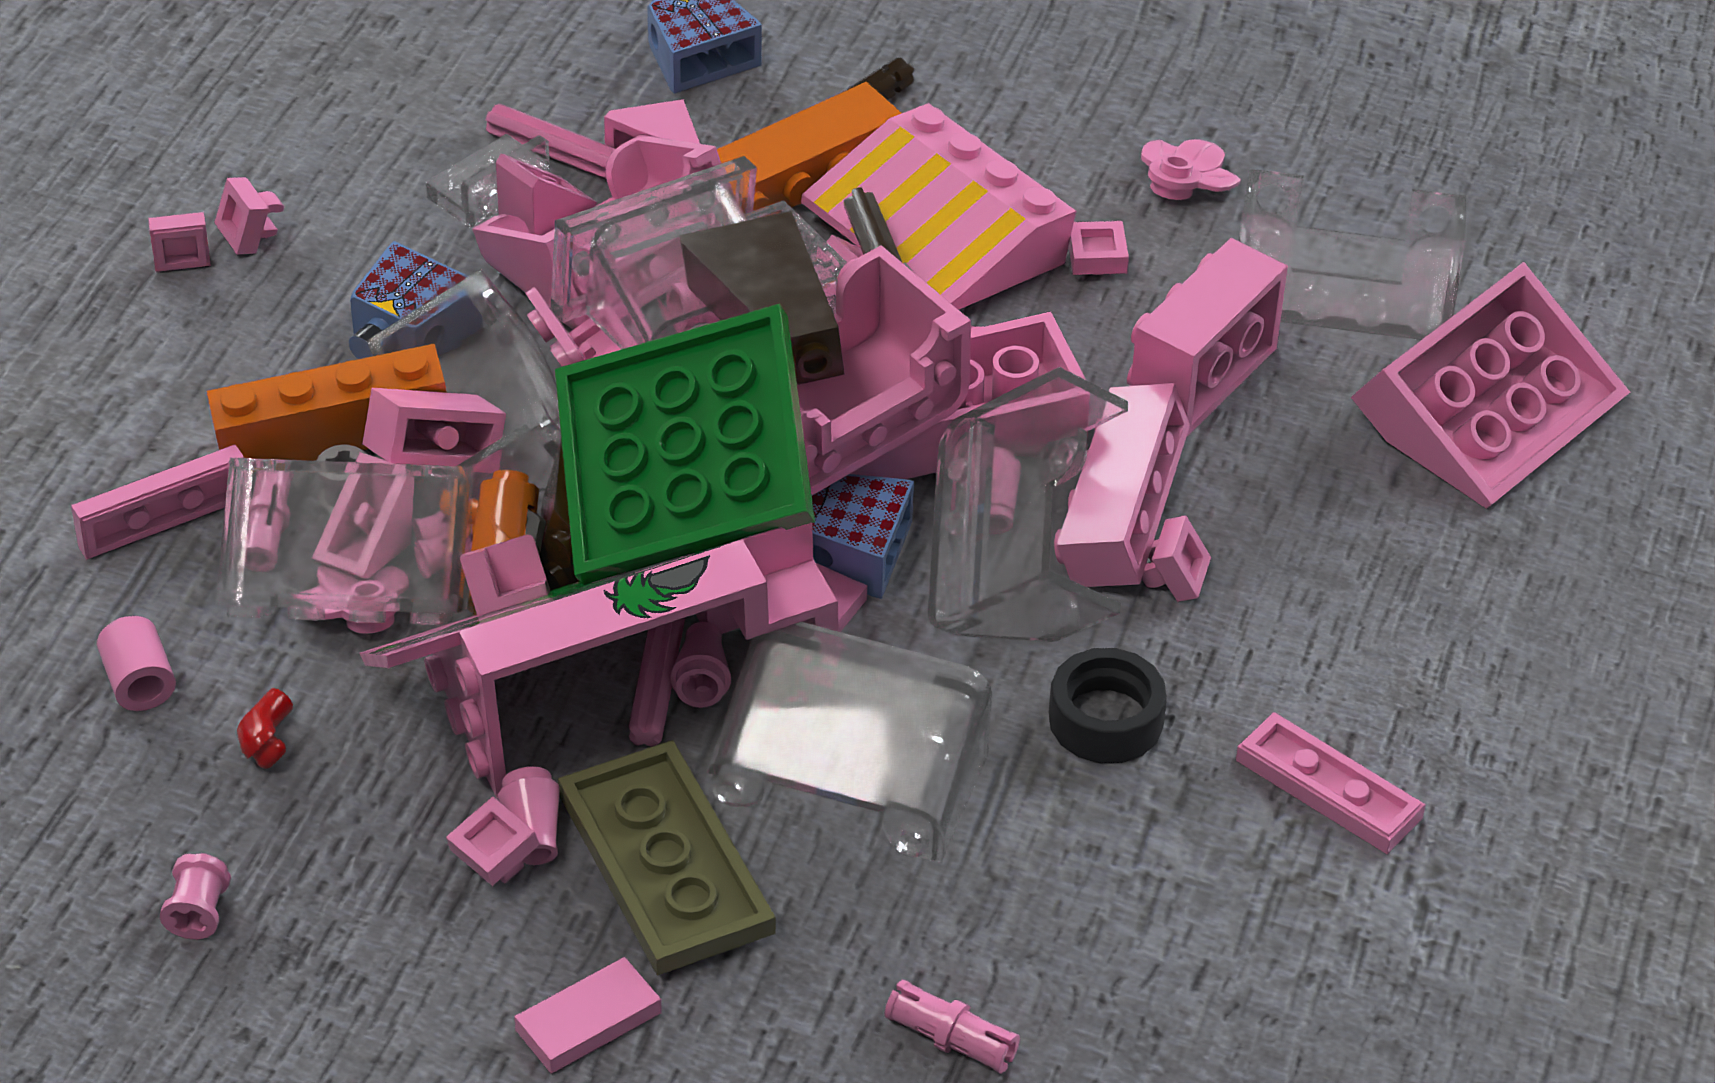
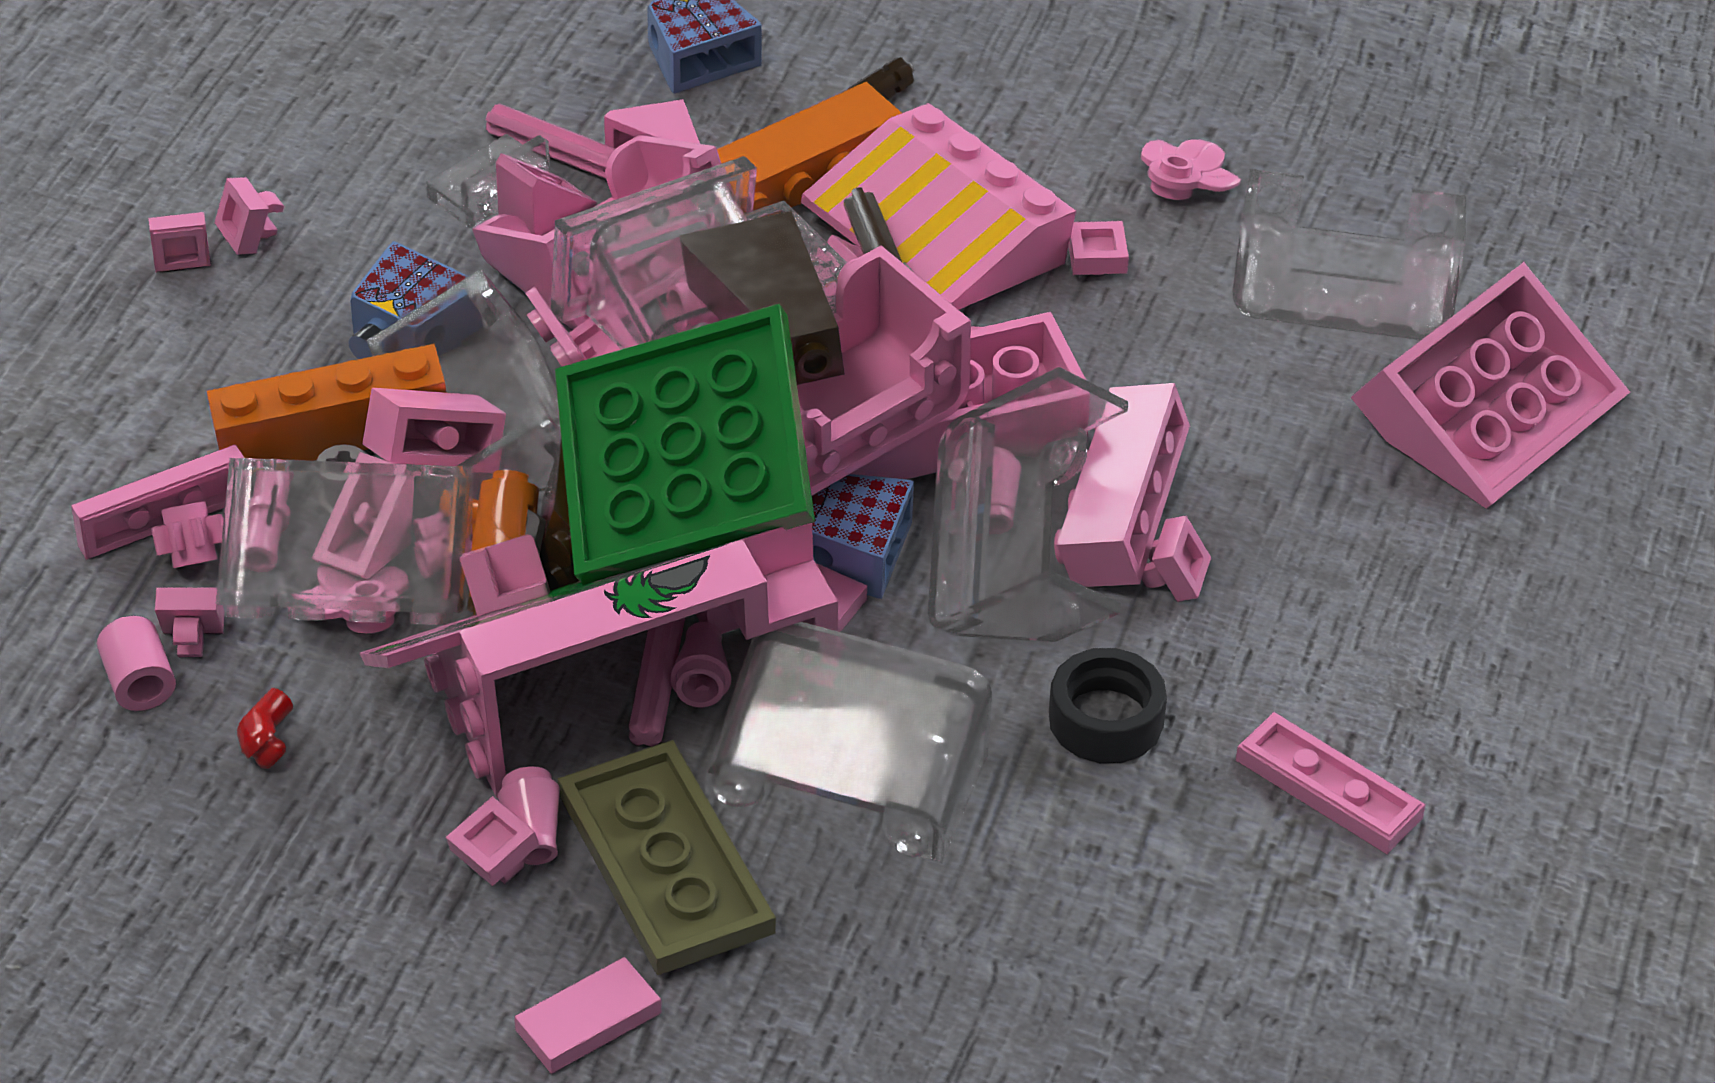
bright pink bush [160,853,231,940] -> none
bright pink pin [885,980,1020,1074] -> none
bright pink brick [1127,238,1288,436] -> none
none -> bright pink gear [151,501,228,568]
none -> bright pink tile [155,588,225,657]

